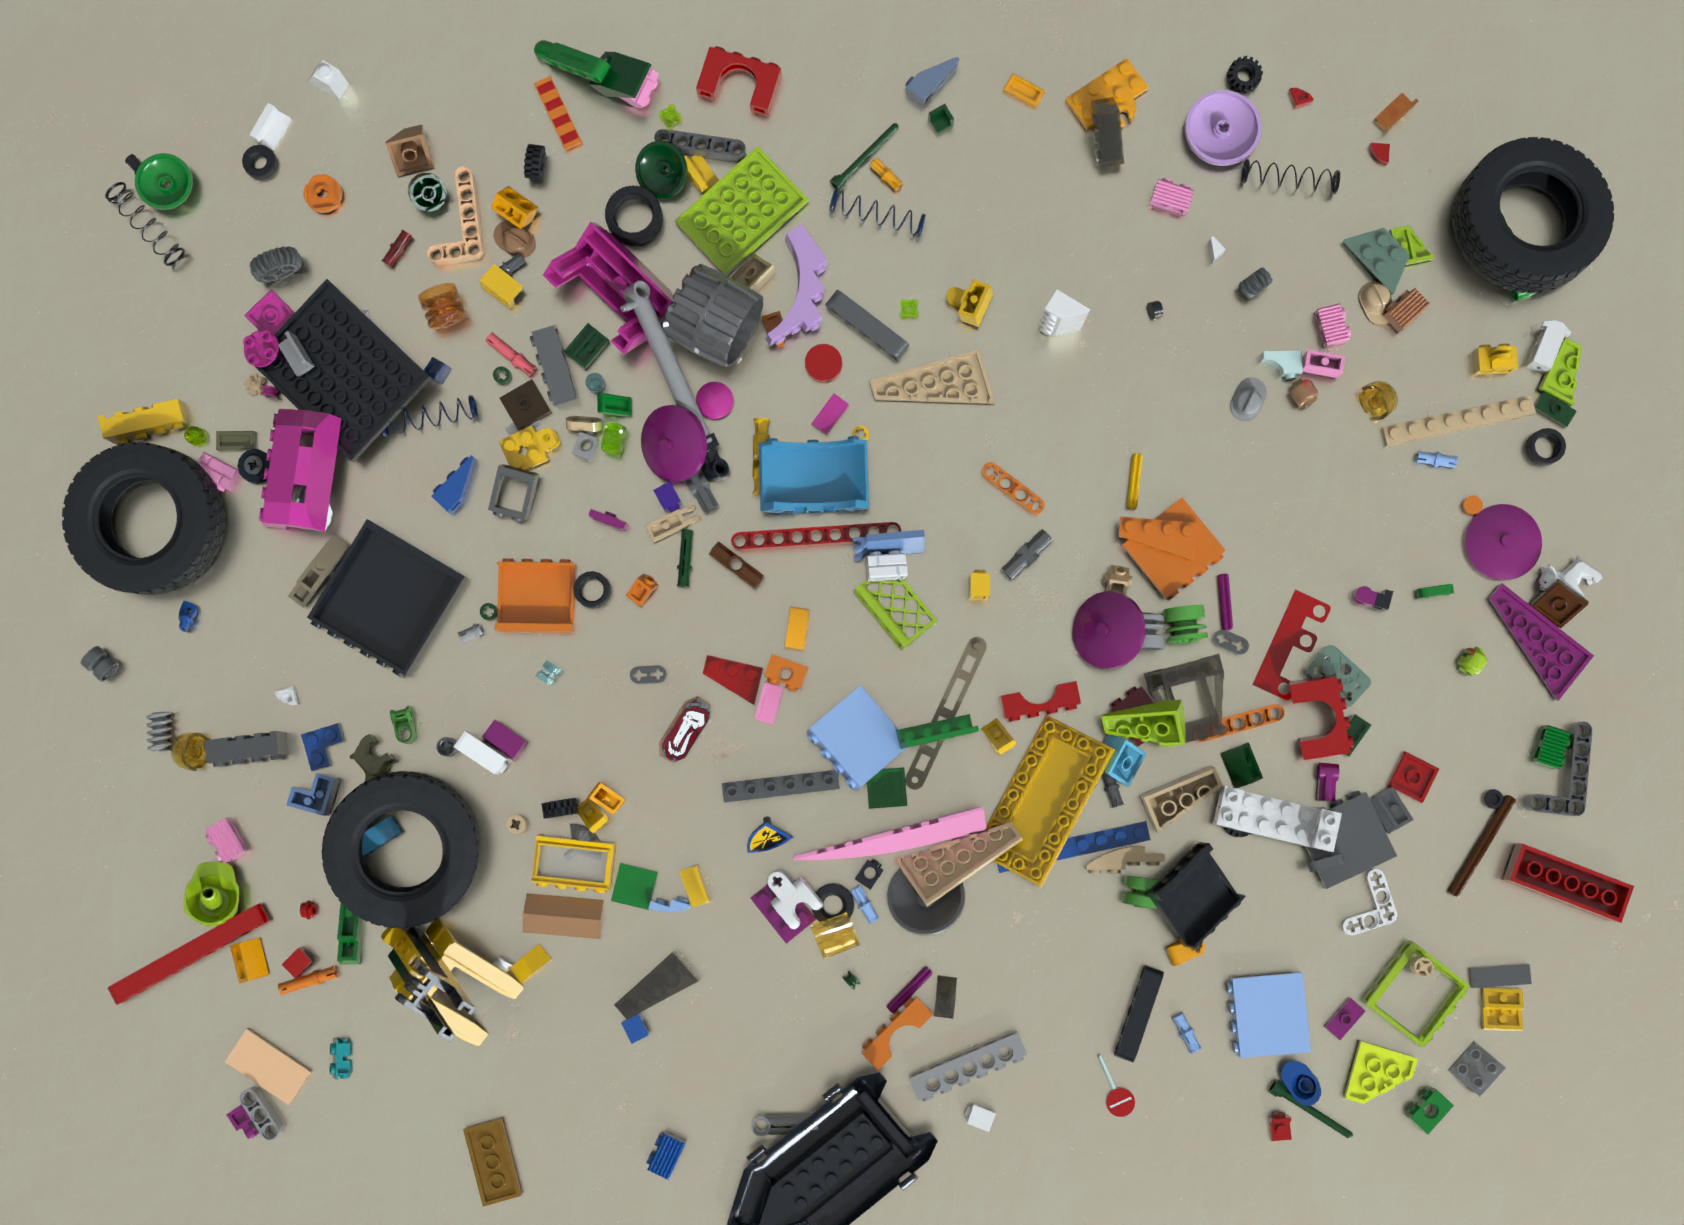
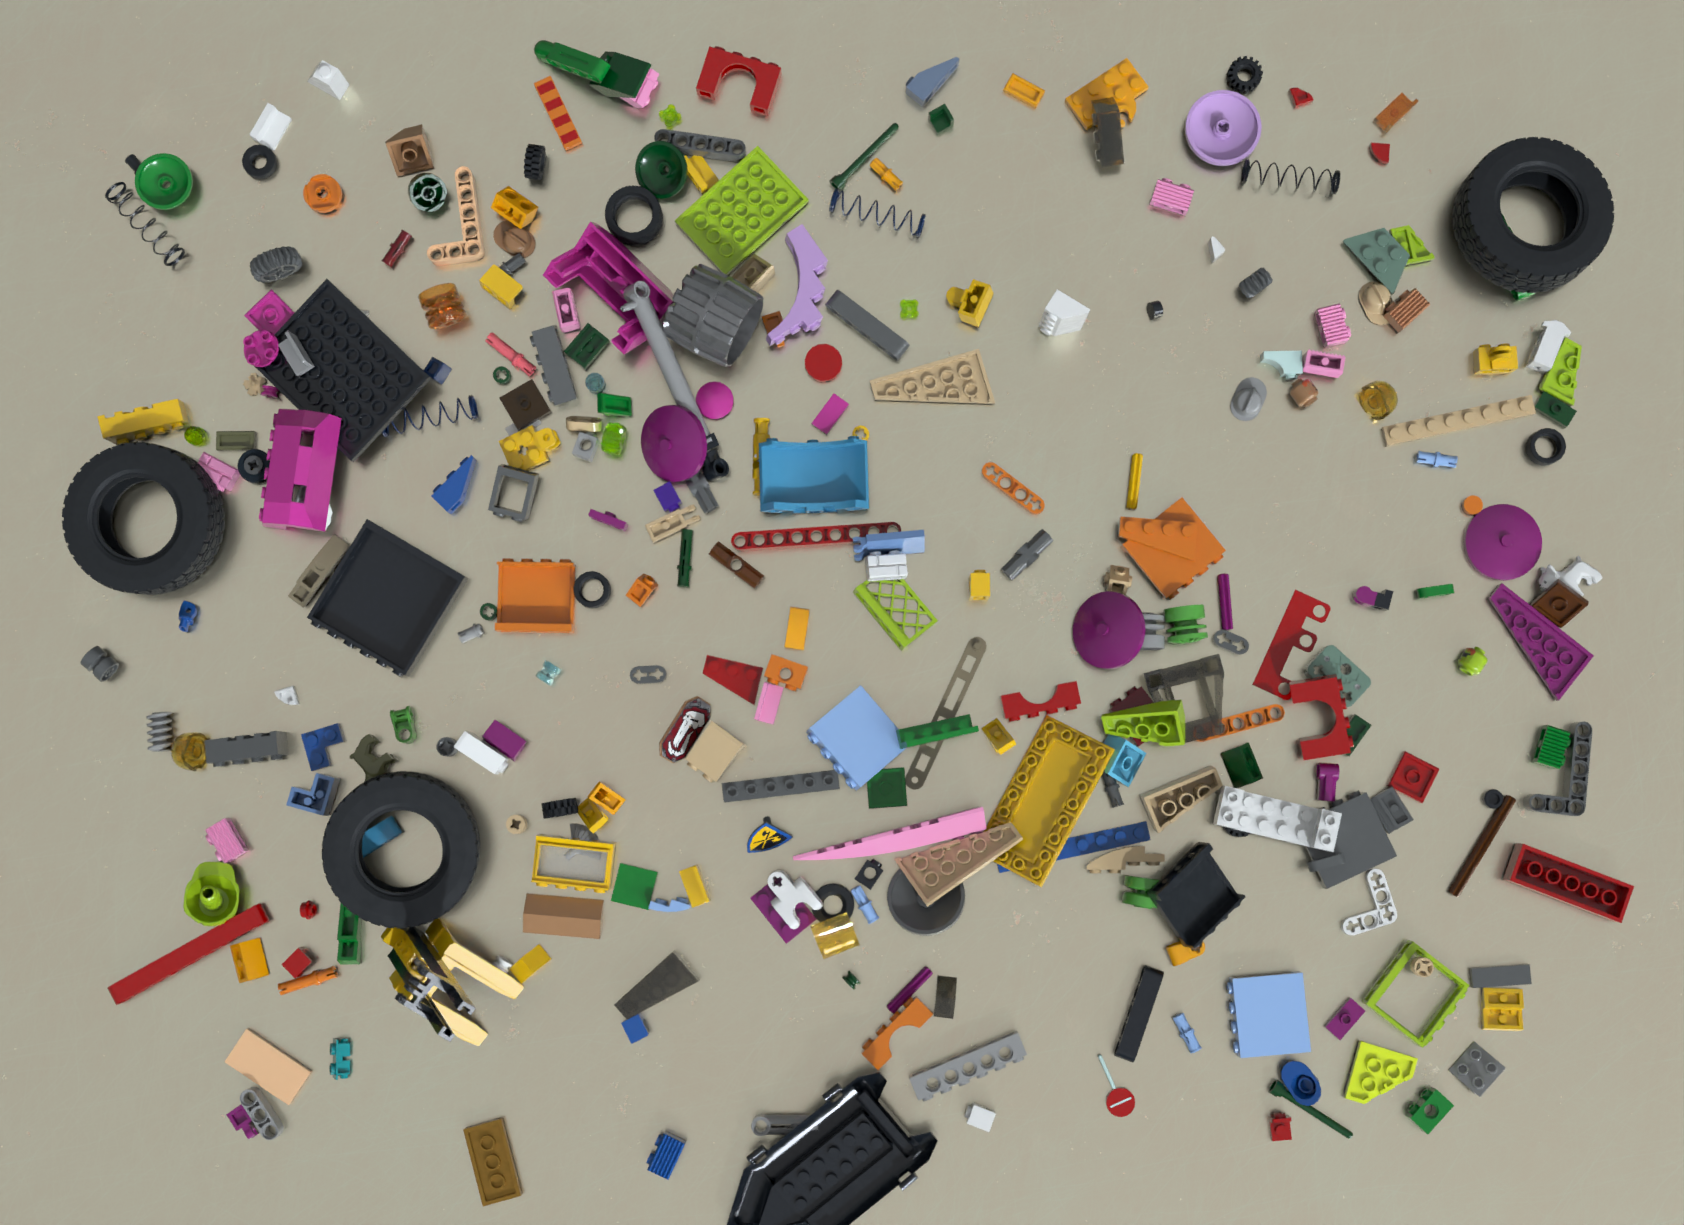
none -> bright pink brick [552,288,580,333]
none -> tan slope [685,721,745,783]

